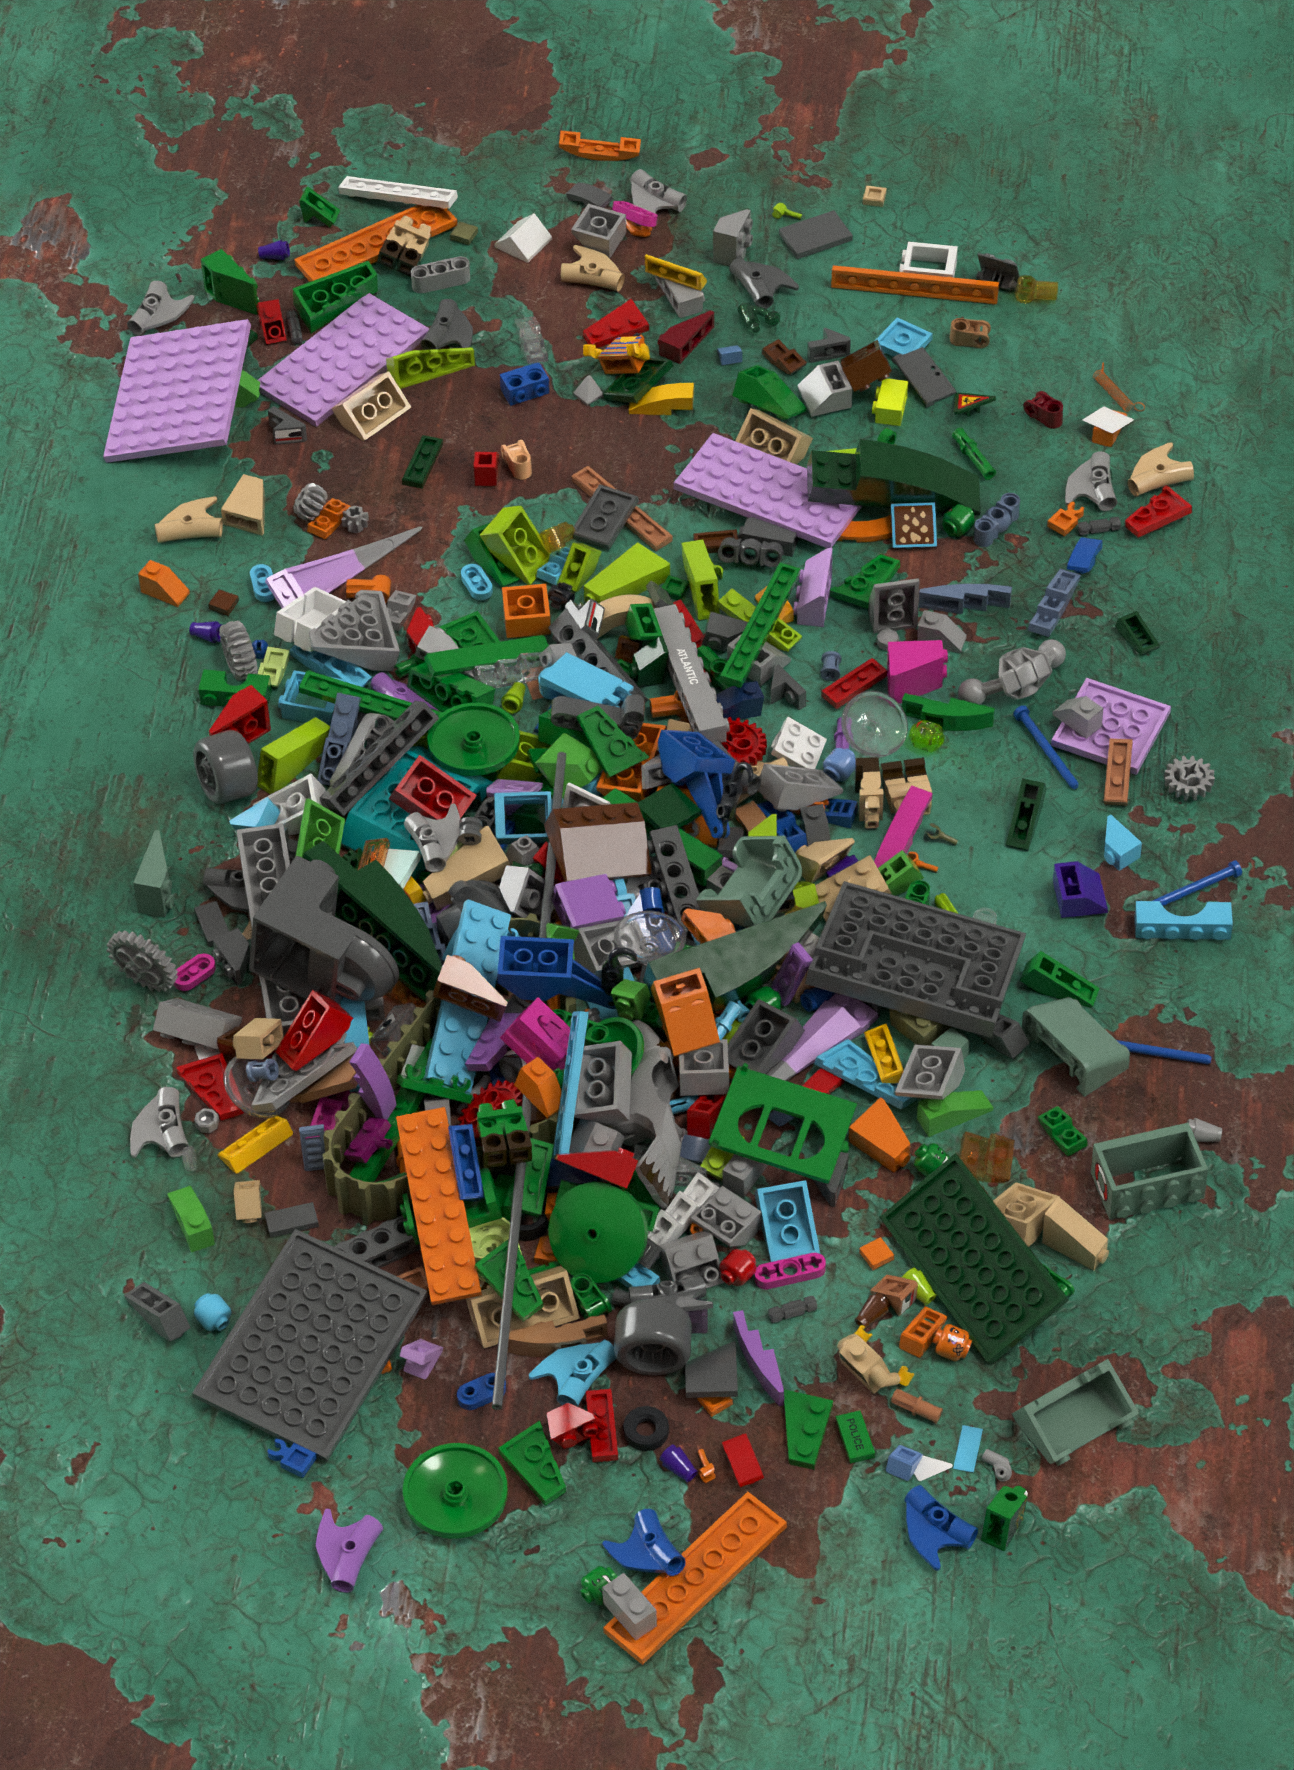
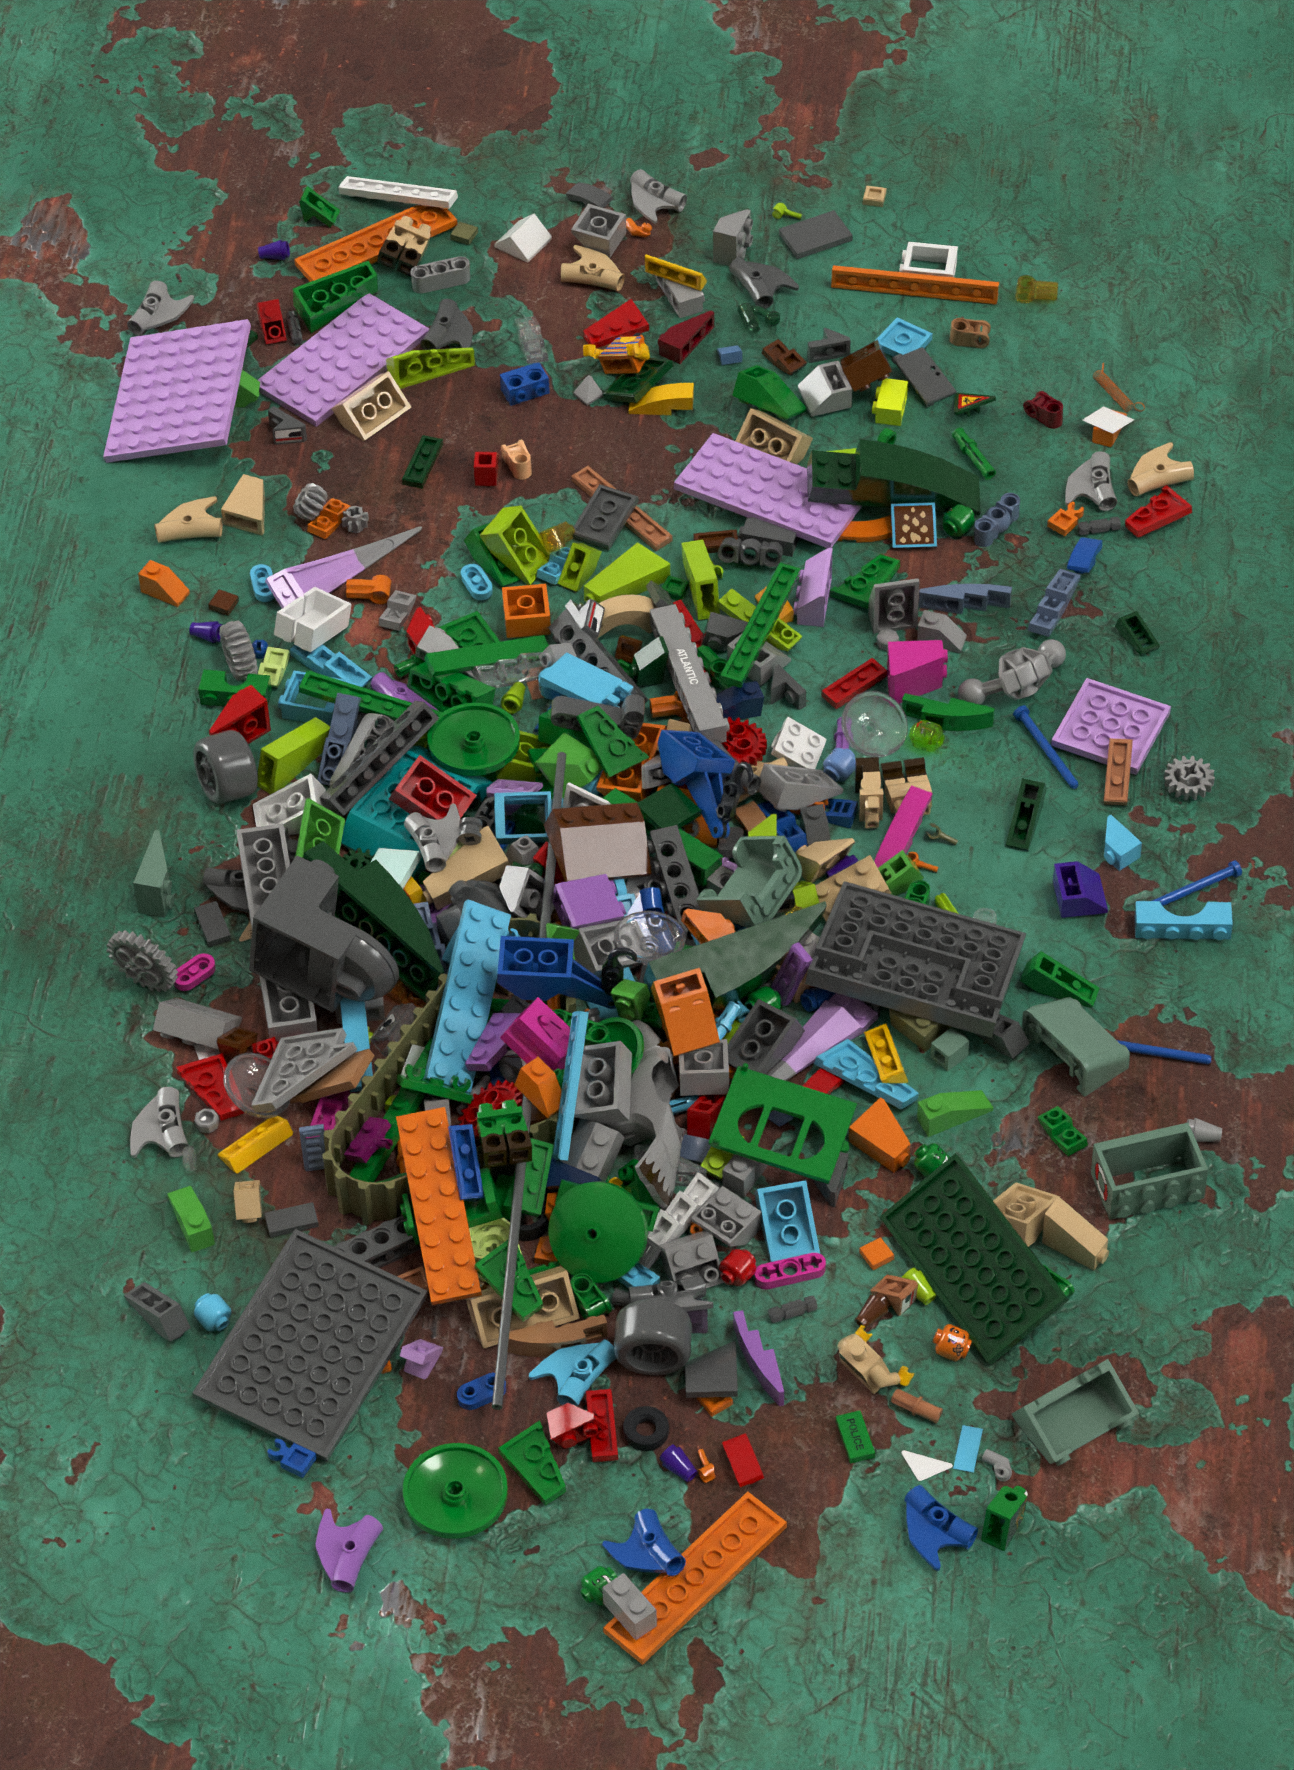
green slope [201,249,260,315] -> none
dark grey slope [212,928,250,986] -> none
medium azure slope [229,797,280,830] -> none
tan brick [233,1018,284,1059] -> none
sand blue bush [246,1059,279,1082] -> none
red slope [275,990,353,1071] -> none
light grey slope [308,590,400,671] -> none
medium lavender slope [349,1043,396,1119] -> none
clear orange tile [358,838,390,870] -> none
slope [432,955,508,1022] -> none
black gear [548,582,575,610] -> none
red slope [554,1147,639,1188] -> none
orange slope [559,131,641,161] -> none
dark pink beam [612,201,658,227] -> none
green slope [625,603,663,640] -> none
green wing [784,1389,833,1470] -> none
sand blue bush [821,651,842,681] -> none
medium blue slope [886,1445,923,1481] -> none
light grey slope [895,1045,965,1100] -> none
orange slope [899,1306,947,1358] -> none
clear orange slope [959,1131,1015,1183] -> none
dark grey hinge [976,253,1021,291] -> none
light grey slope [1052,696,1103,739] -> none

